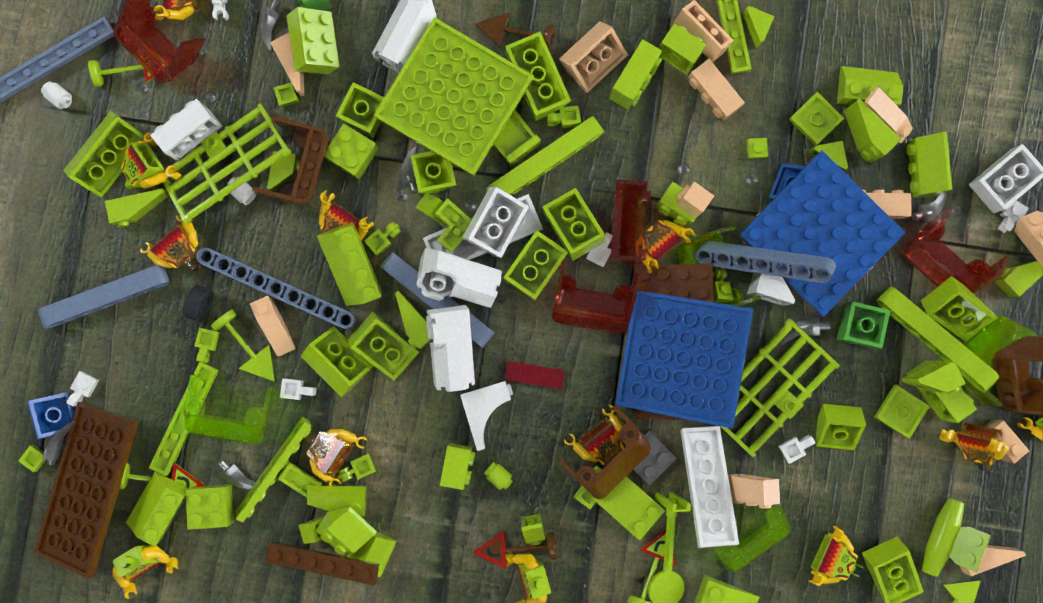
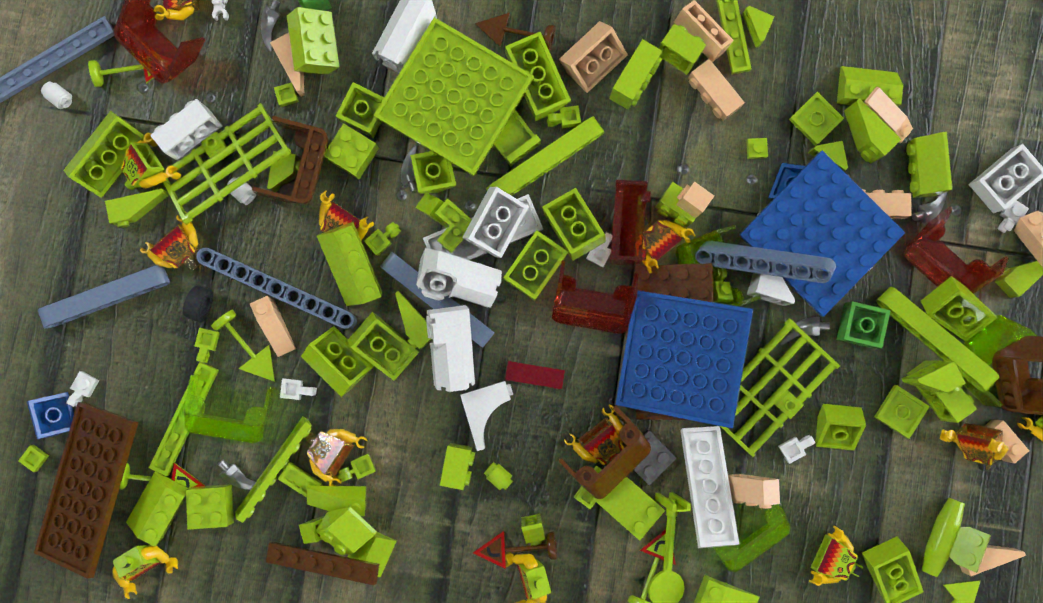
flat silver bar [43,420,75,465] -> none

